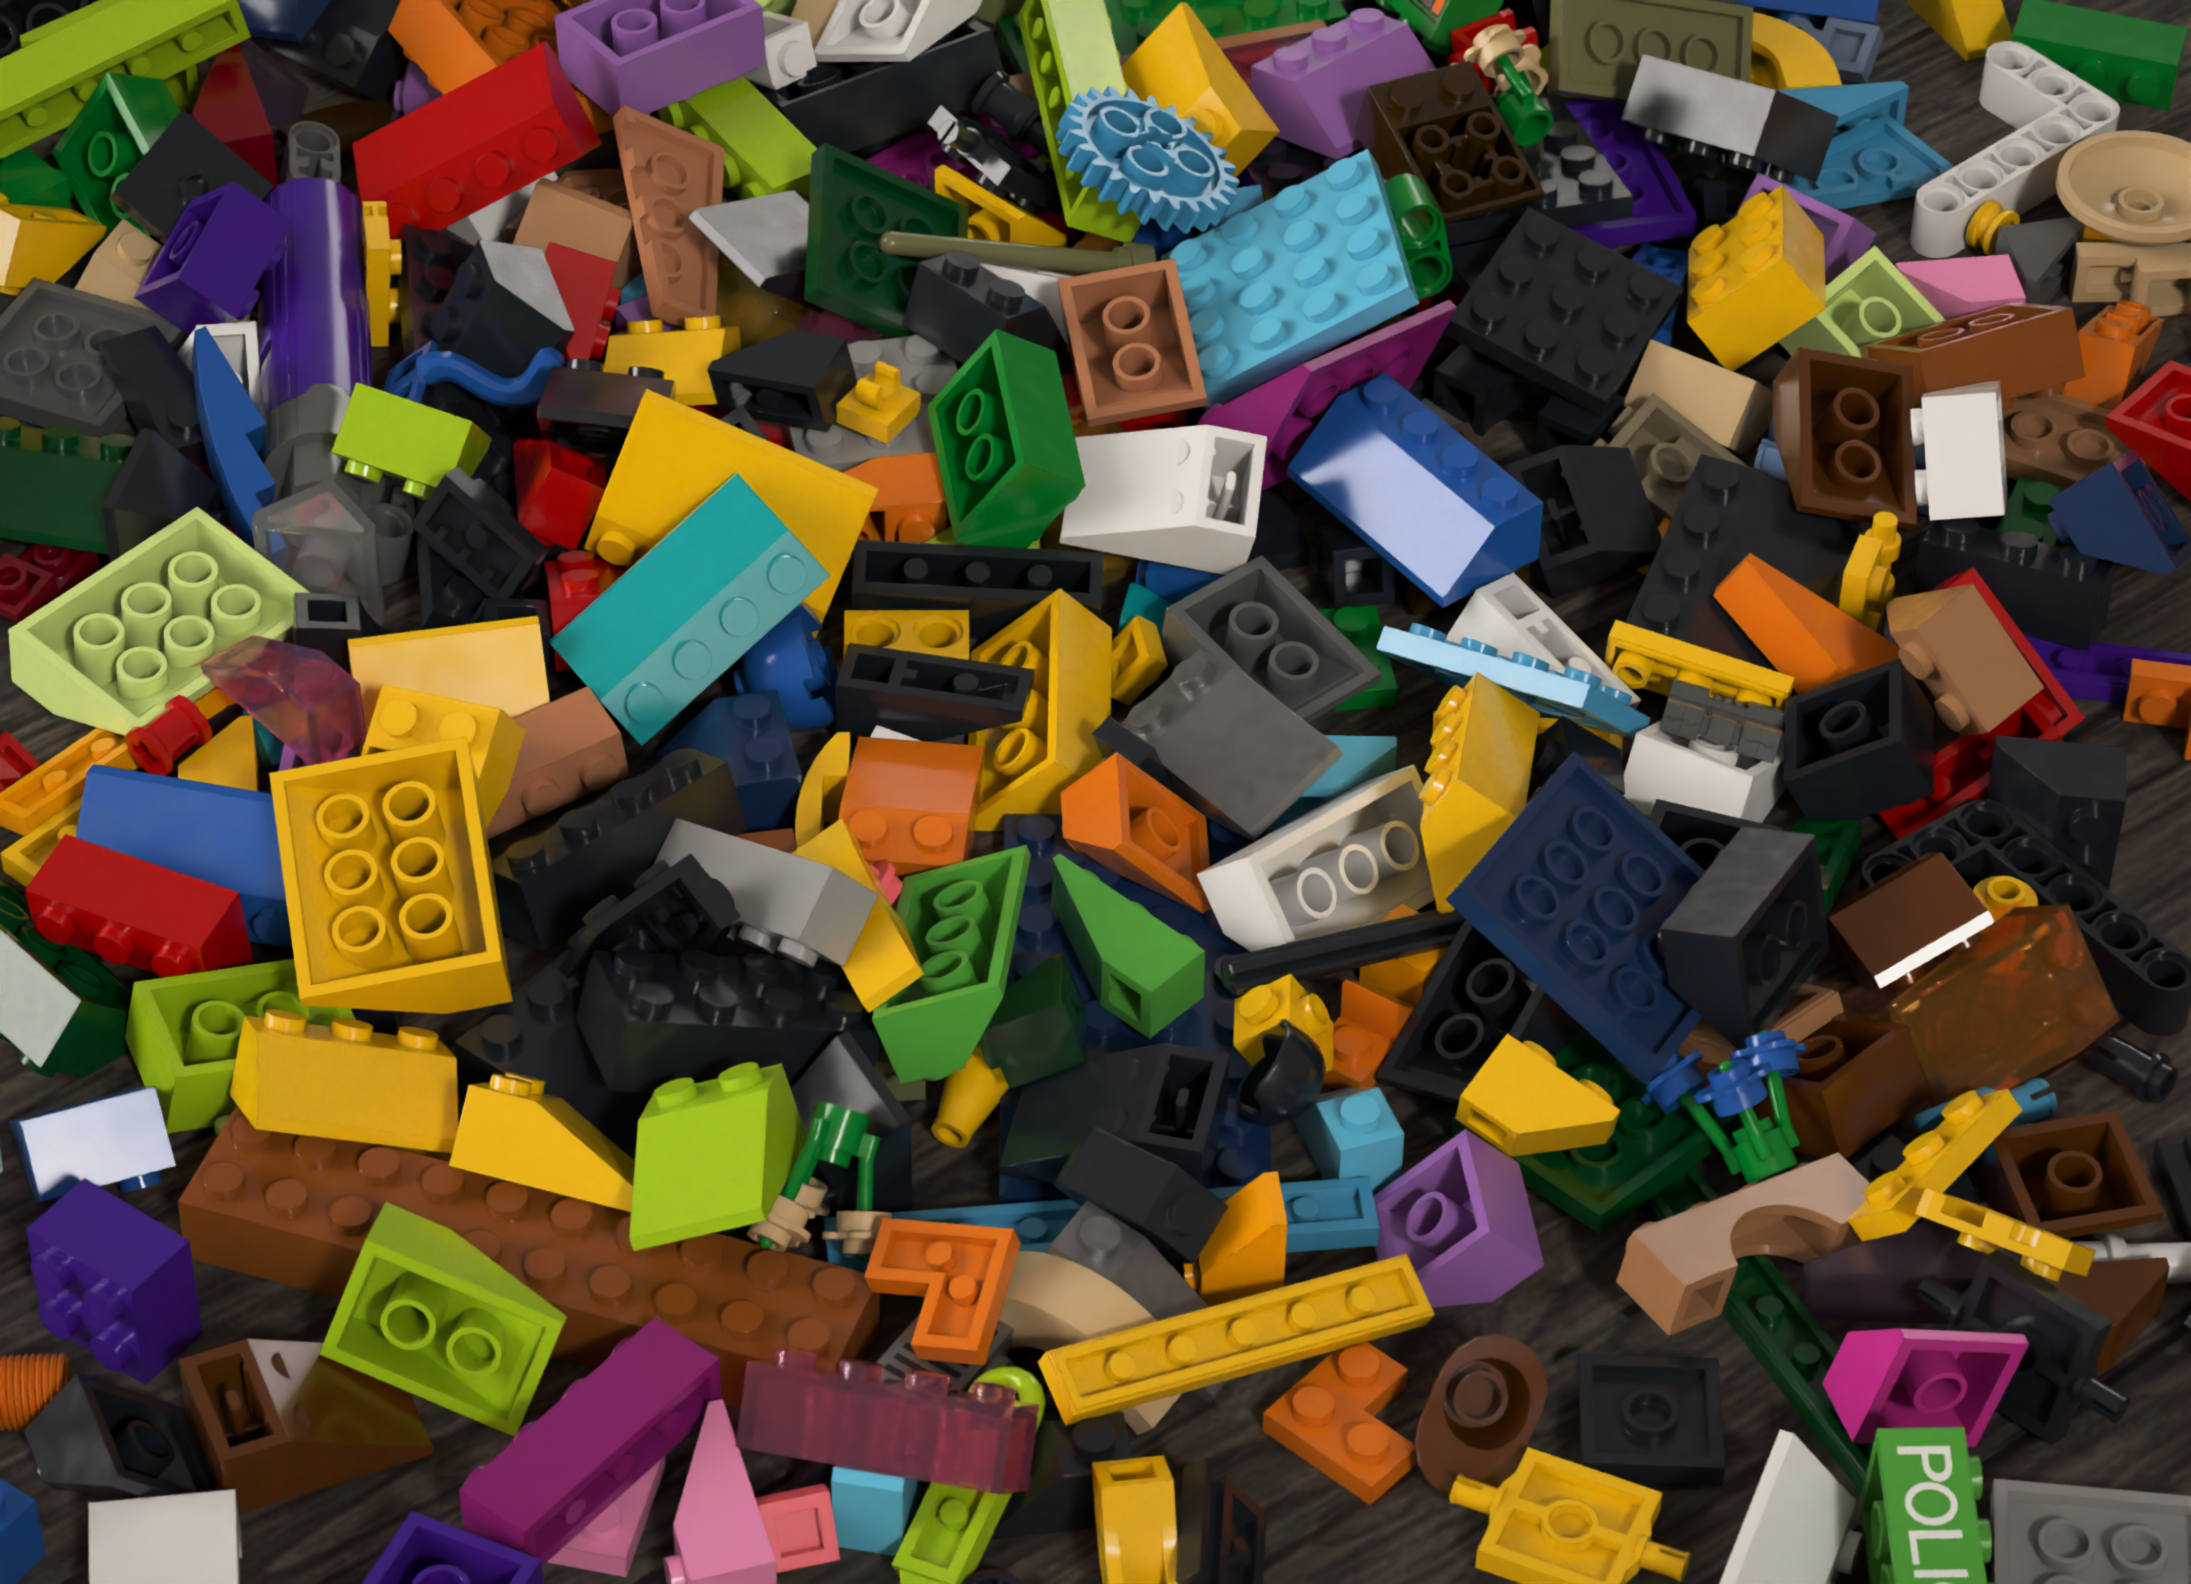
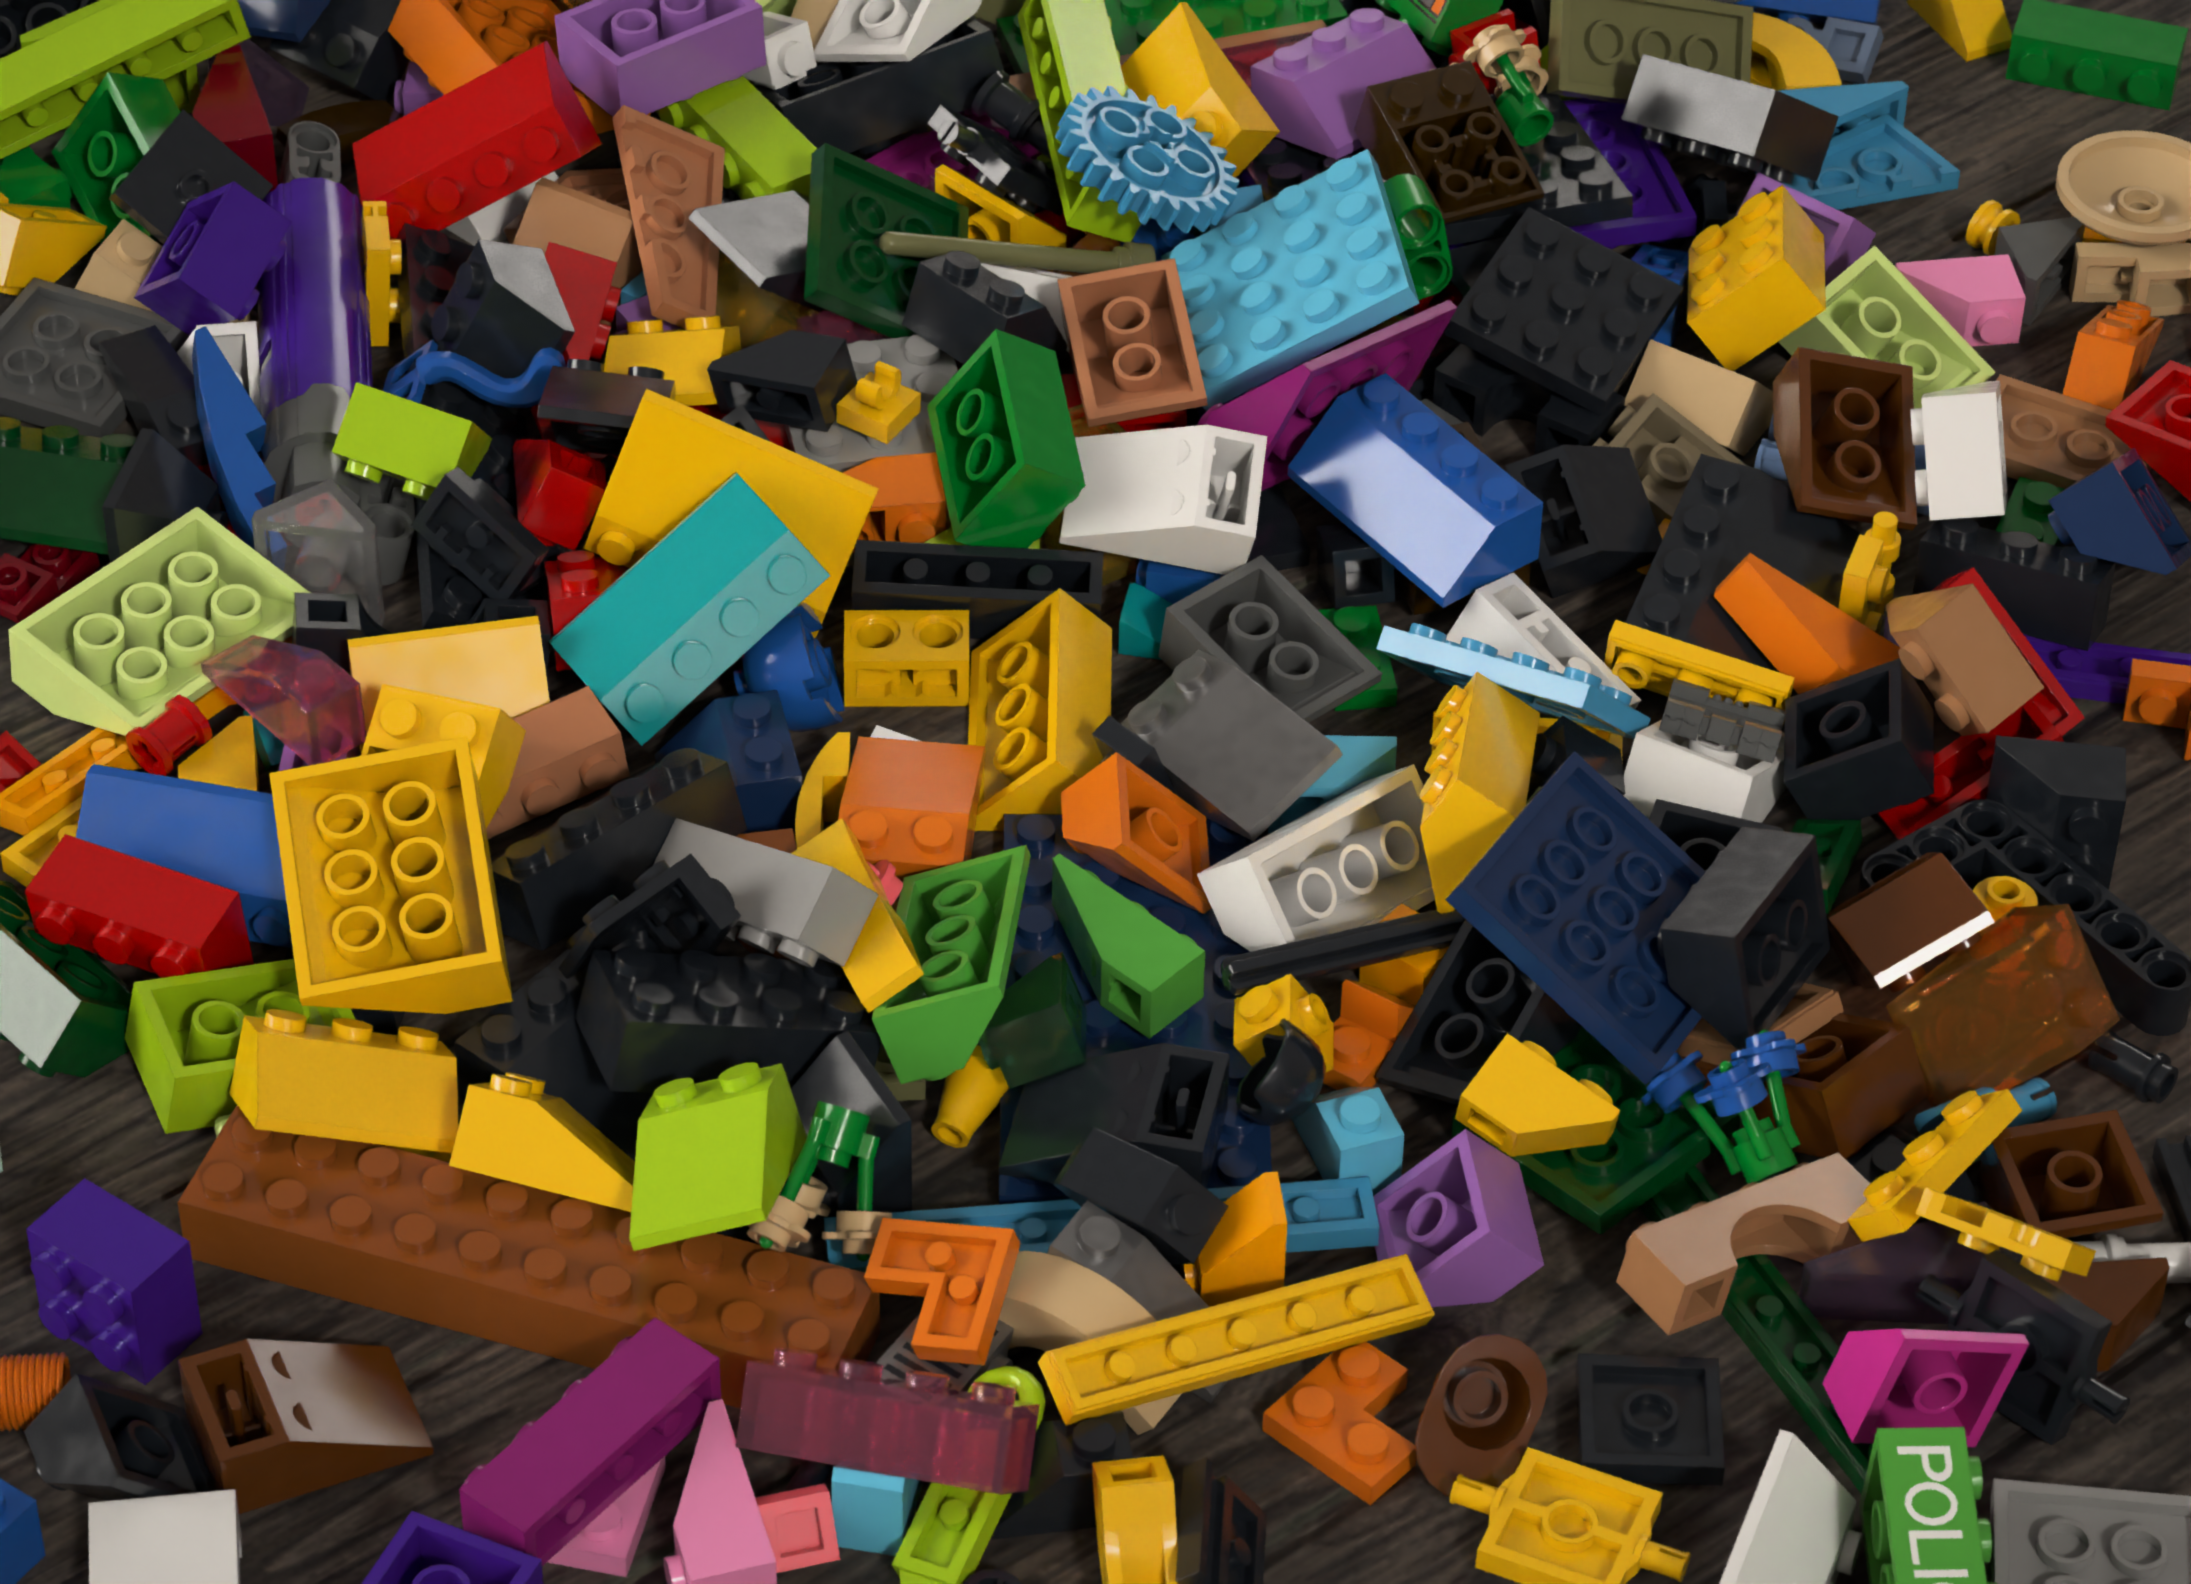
slope [9,1086,176,1205] -> none
lime slope [319,1202,567,1437] -> none
black slope [835,643,1035,743] -> none
yellow plate [1111,615,1168,706] -> none
dark orange slope [1860,302,2085,411] -> none
white beam [1909,41,2120,259] -> none

